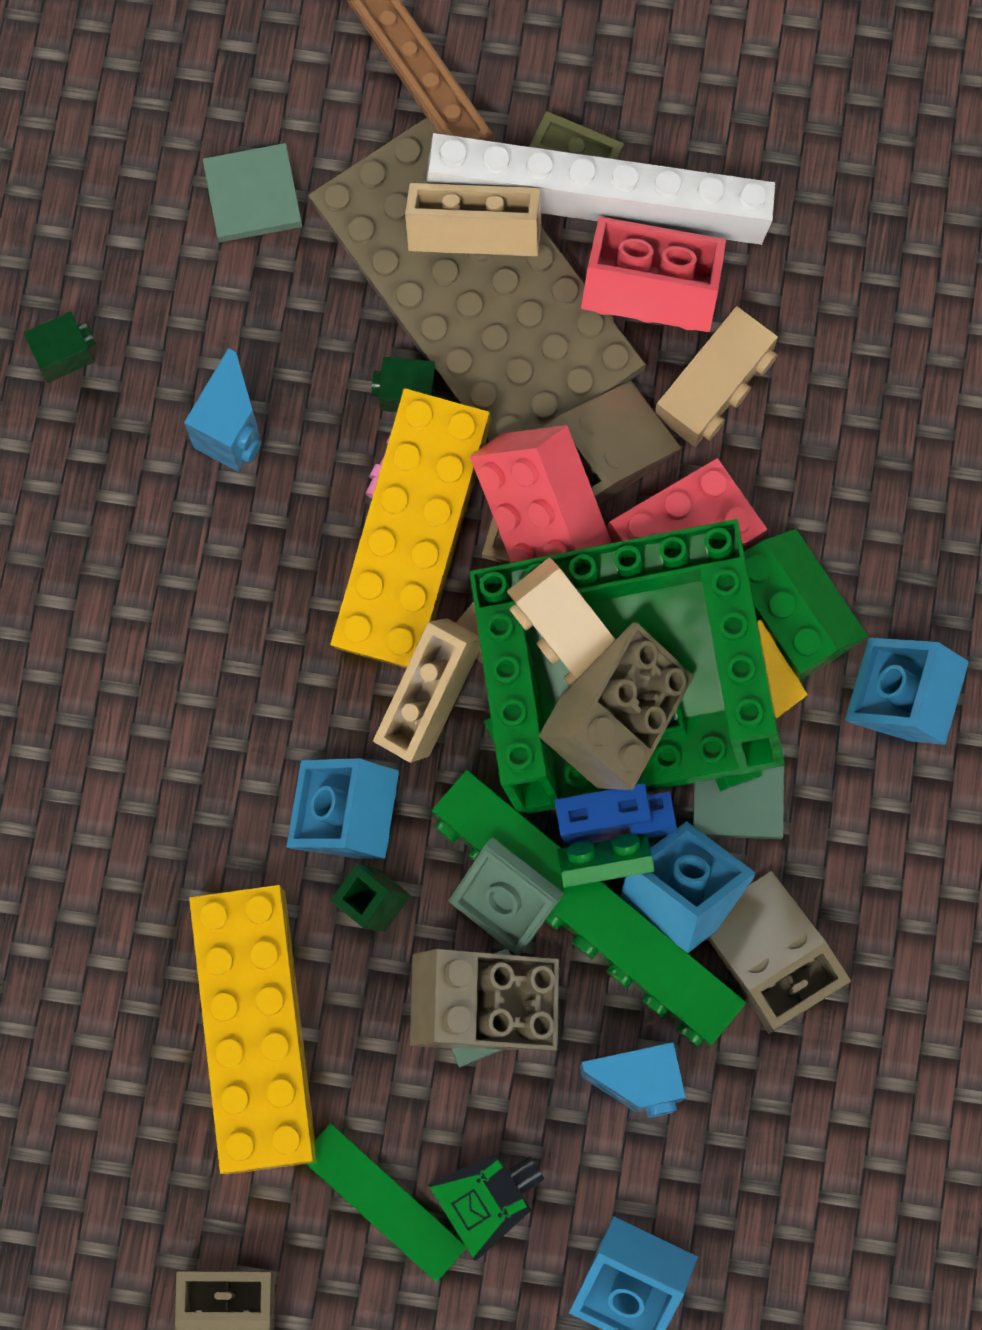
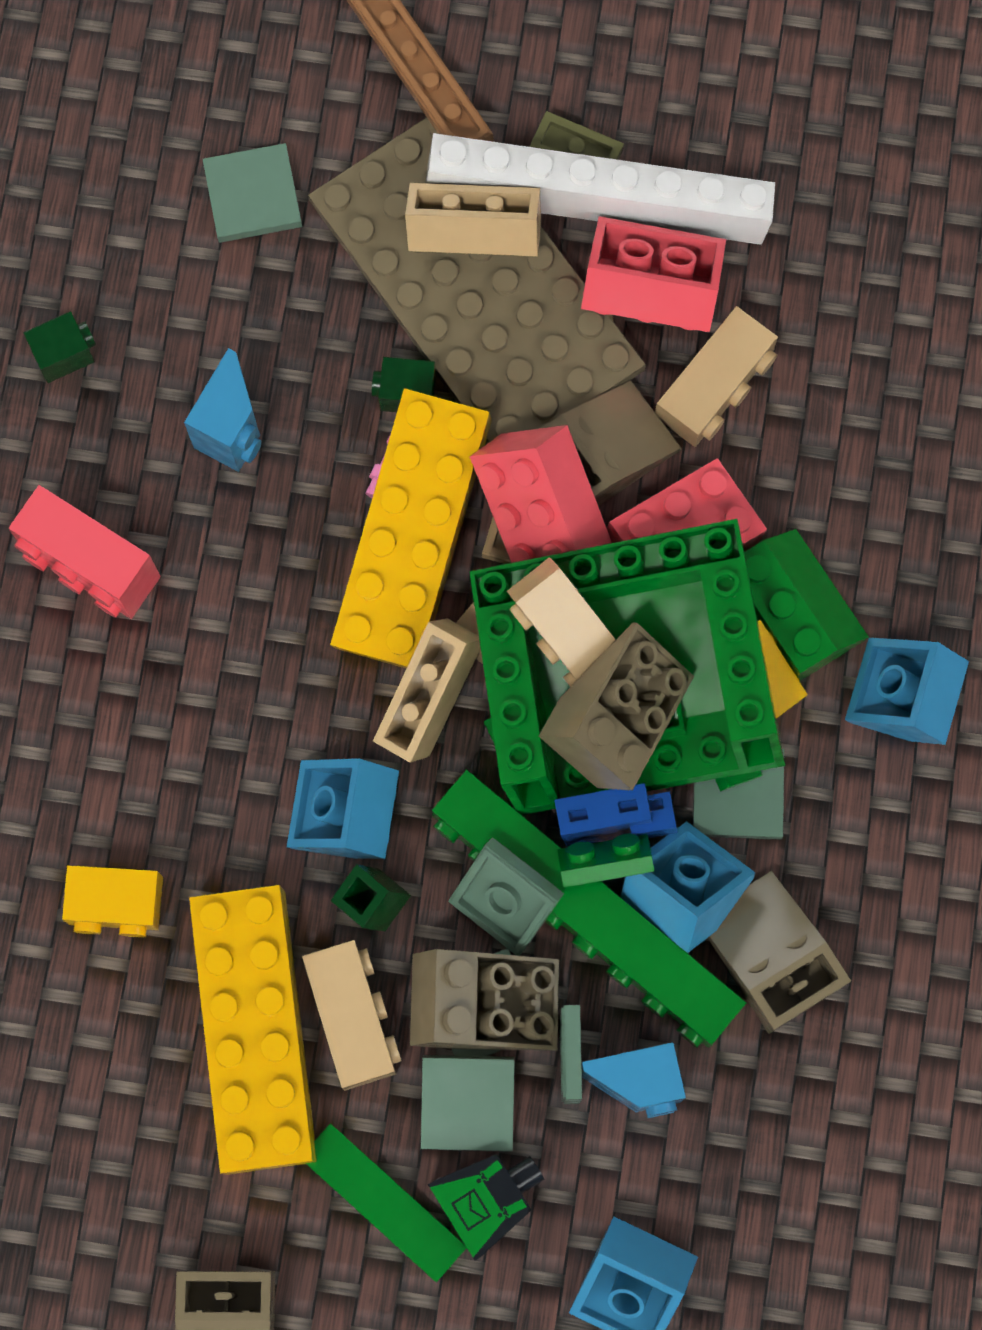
none -> coral brick [8,485,161,619]
none -> yellow brick [62,865,163,937]
none -> tan brick [302,940,402,1091]
none -> sand green tile [421,1055,515,1151]
none -> sand green tile [560,1005,582,1104]

